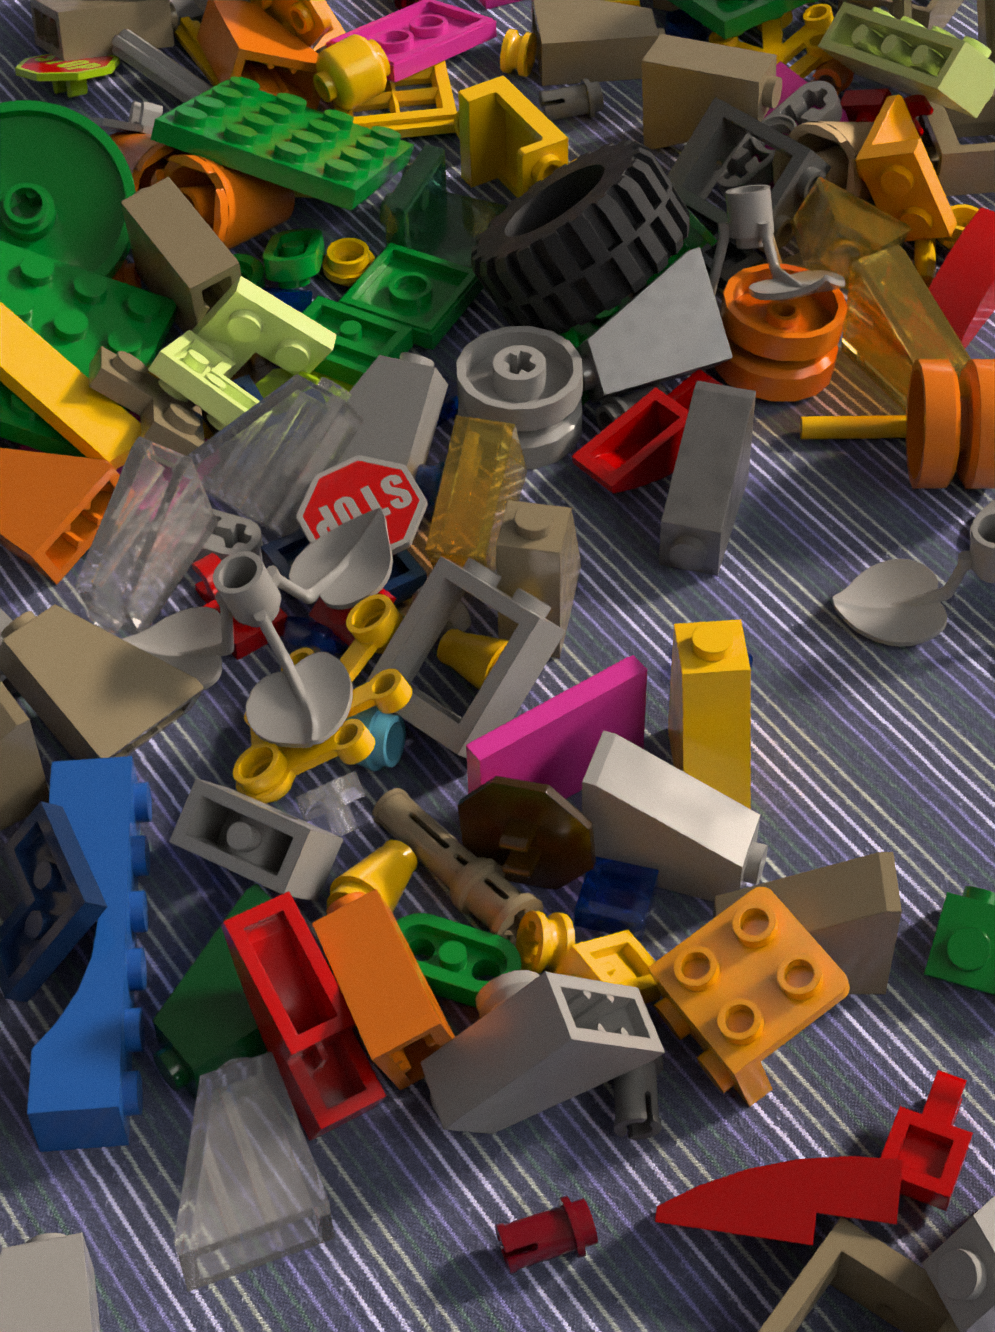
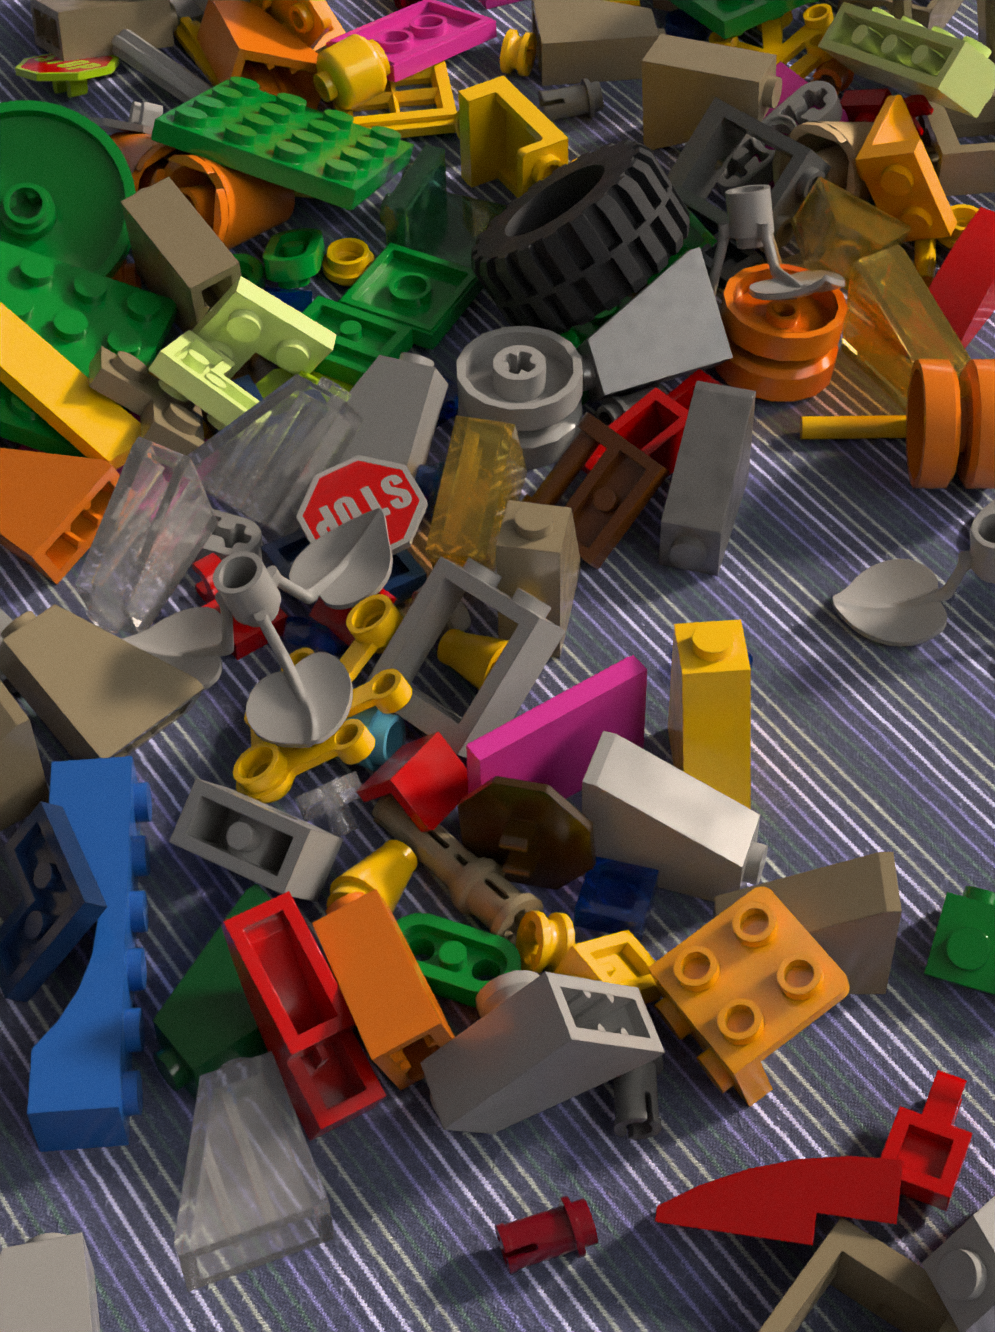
none -> red panel [356,731,468,833]
none -> reddish brown plate [521,412,670,569]

